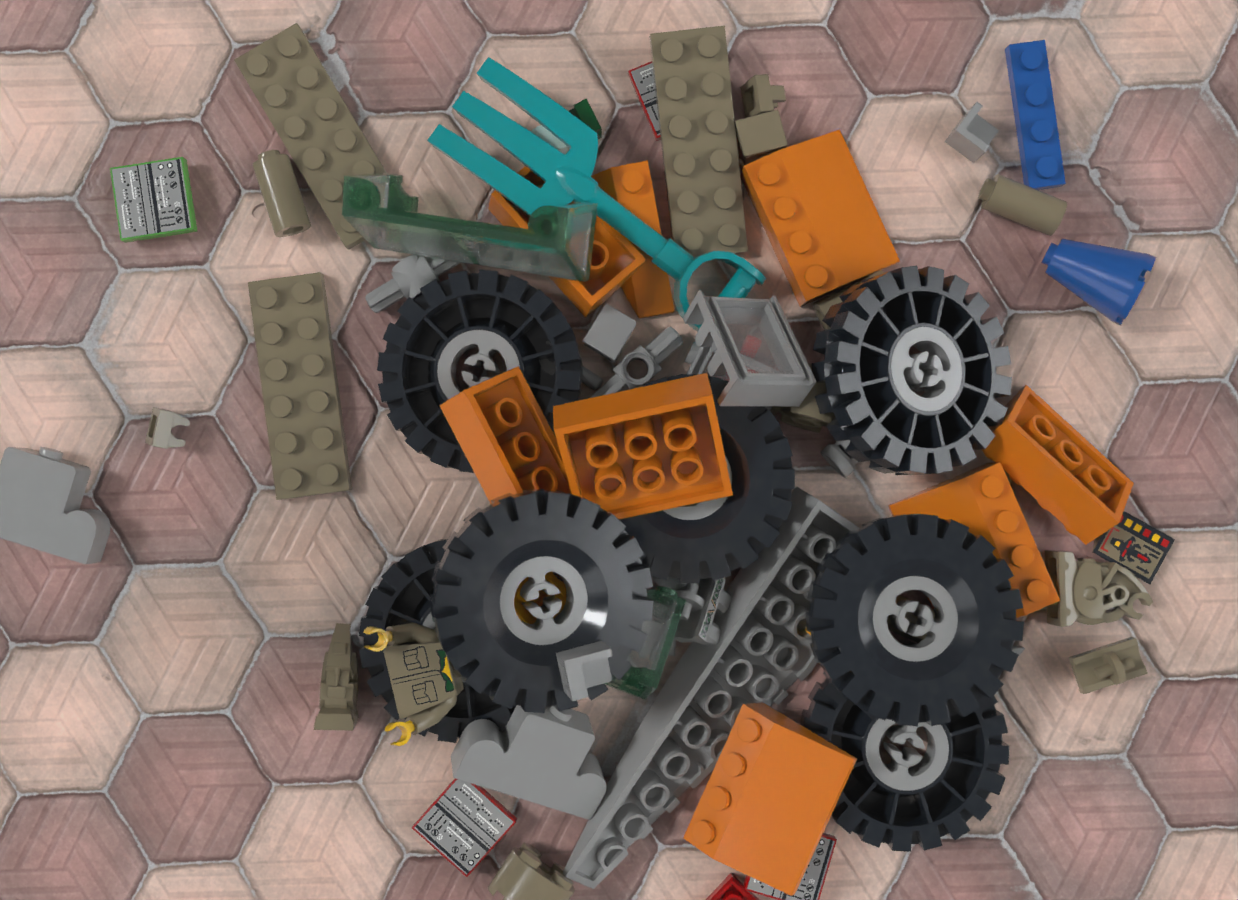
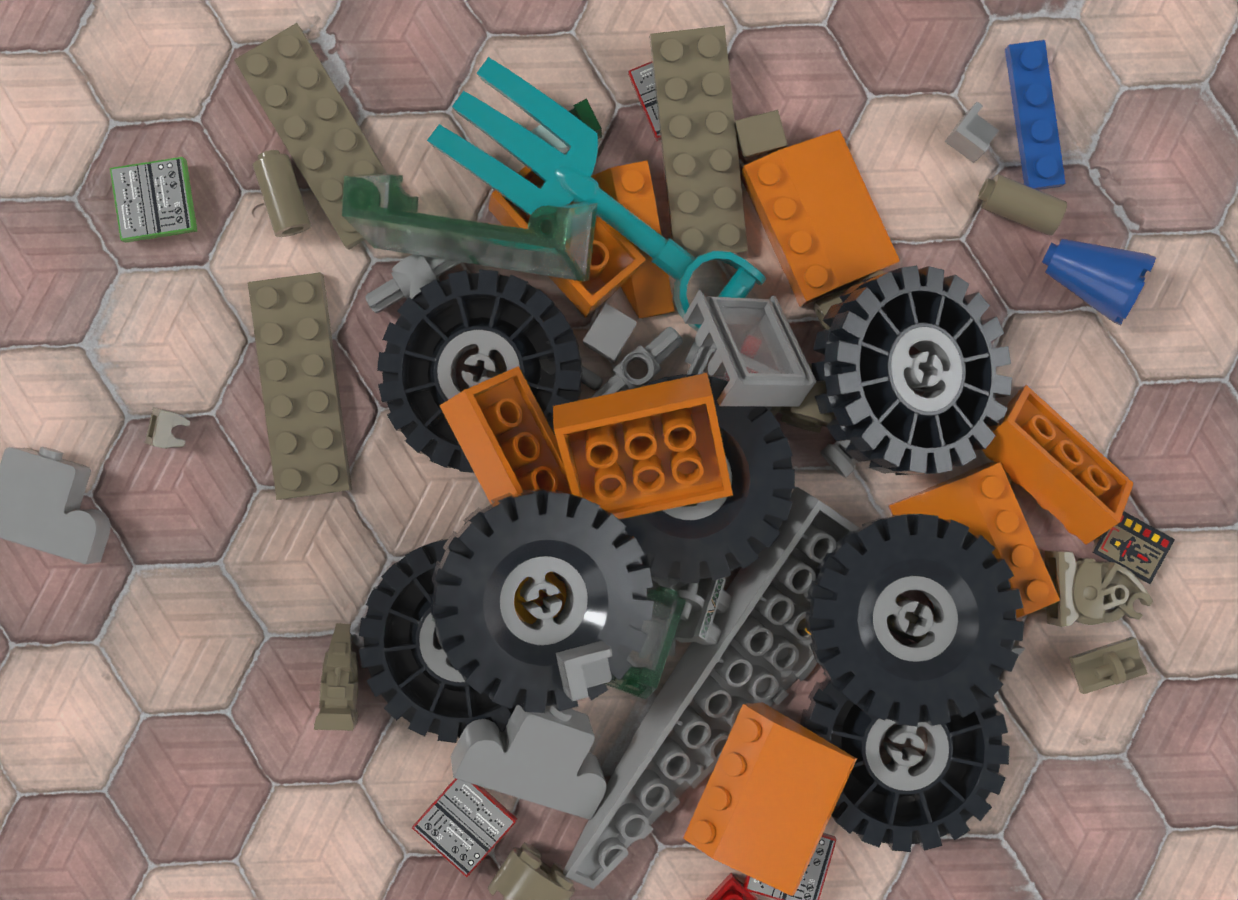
dark tan torso [363,623,464,746] -> none
dark tan tile [740,74,786,118] -> none

